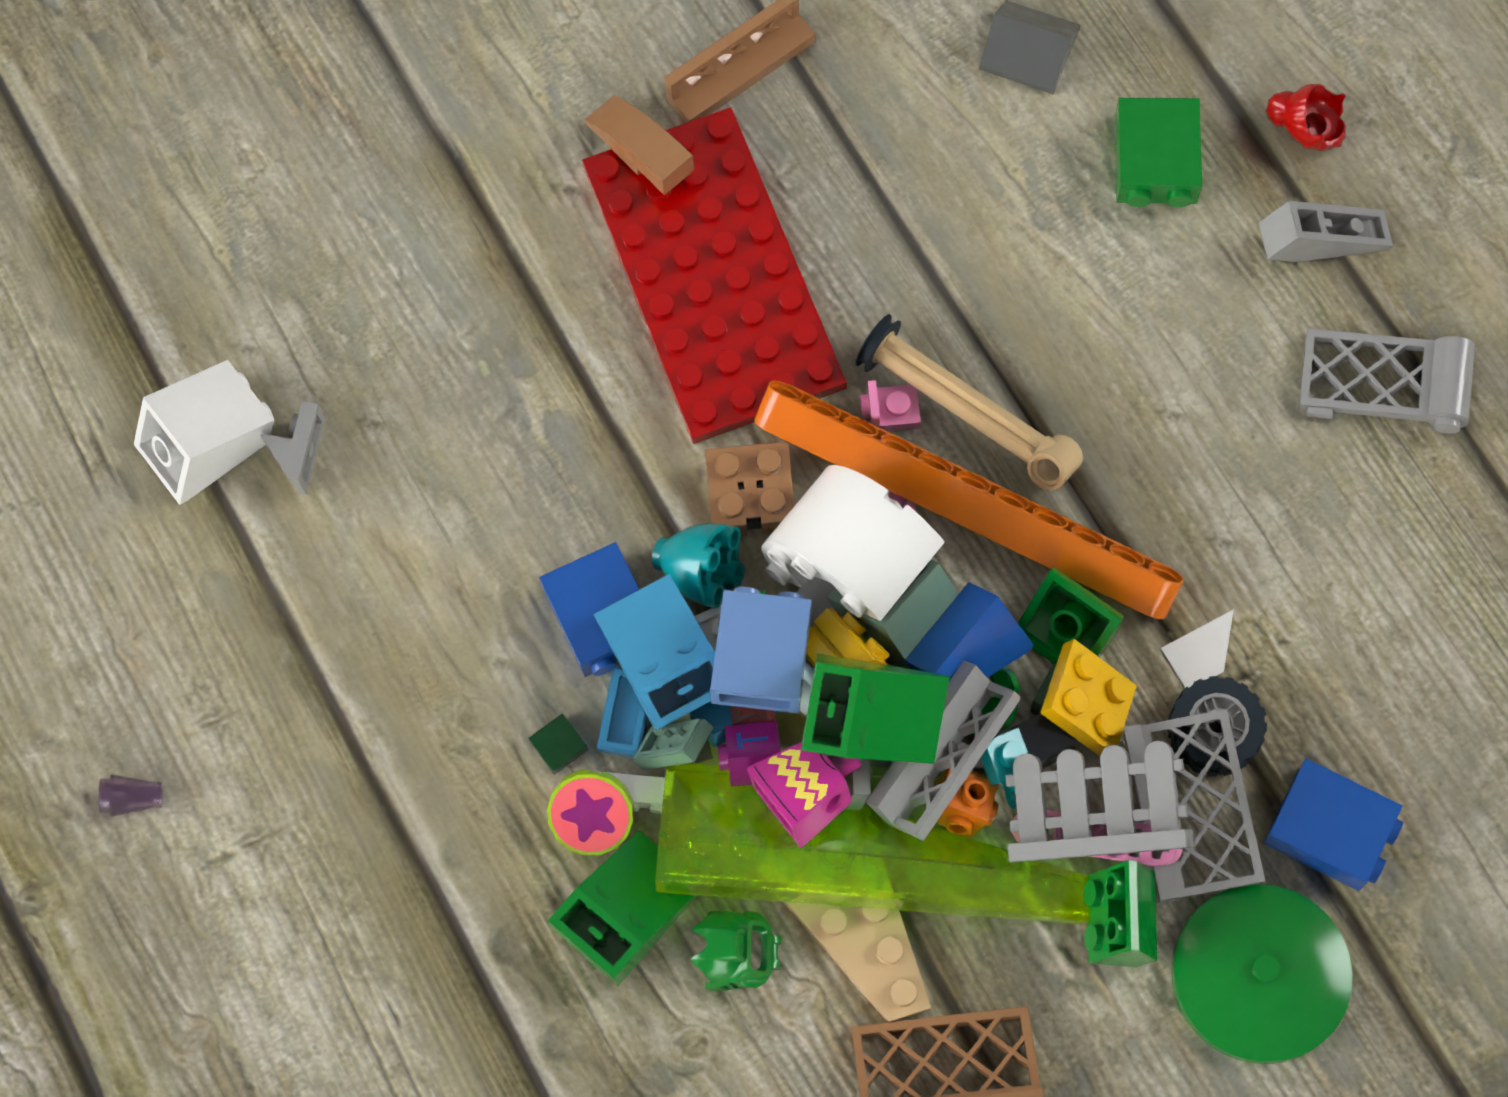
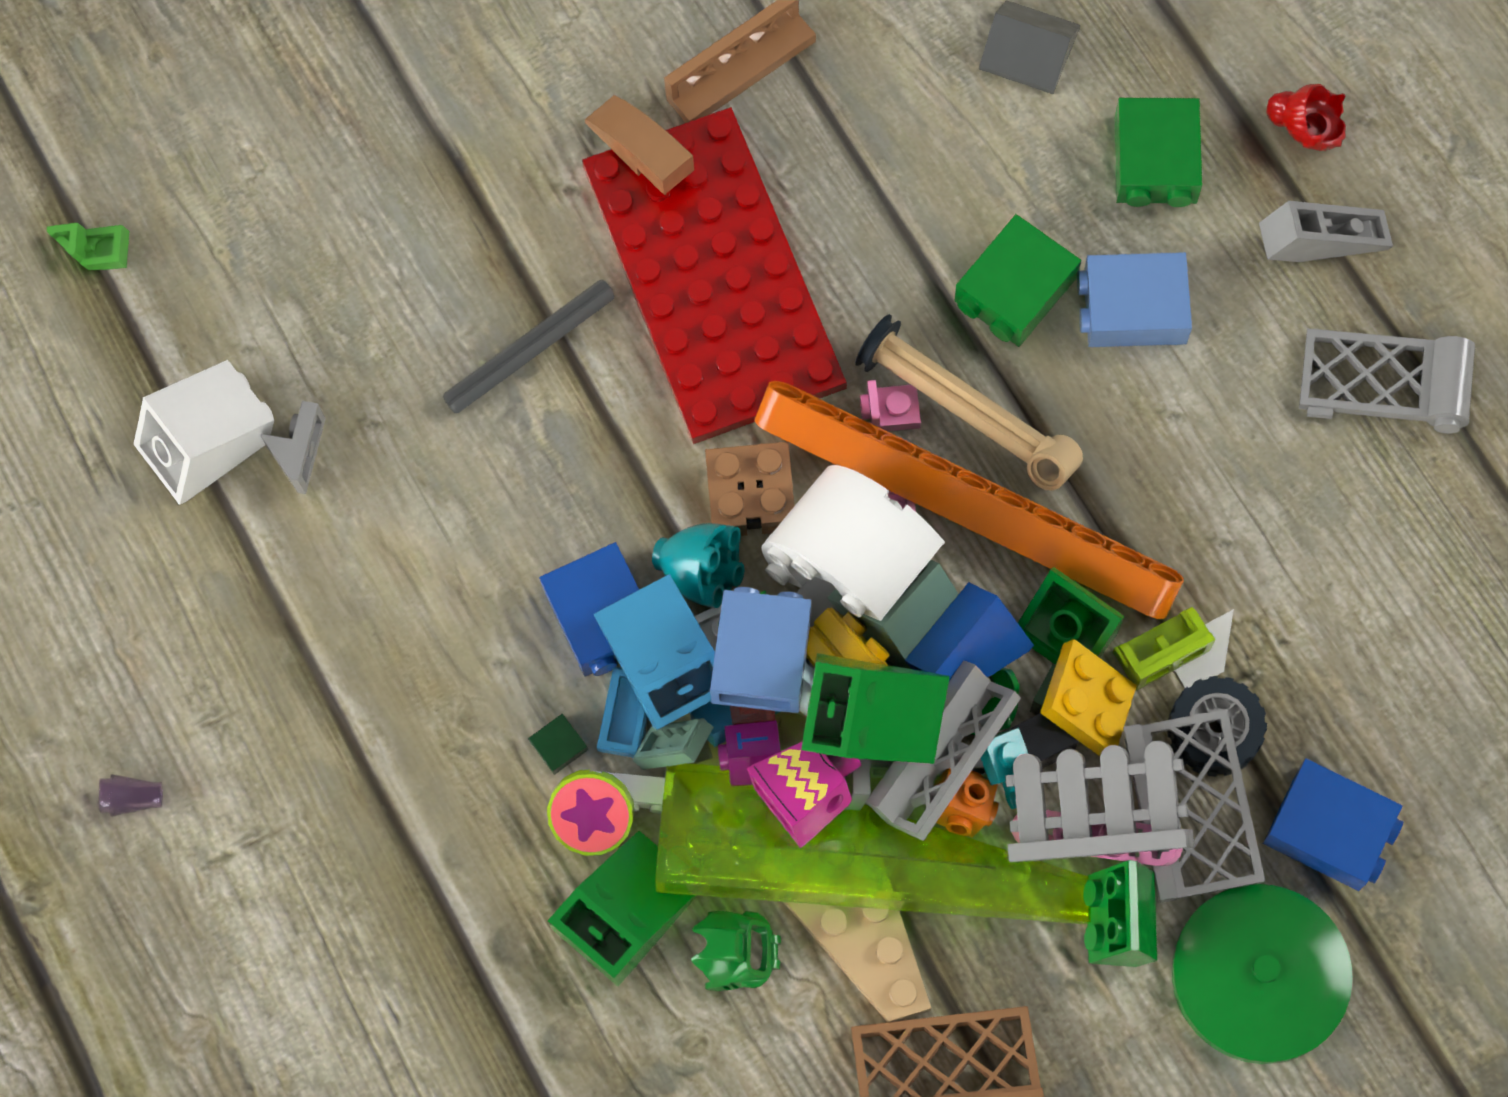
none -> bright green slope [47,223,130,270]
none -> dark grey axle [443,280,615,413]
none -> green brick [954,214,1082,347]
none -> medium blue brick [1077,252,1192,347]
none -> lime hinge [1113,607,1216,691]

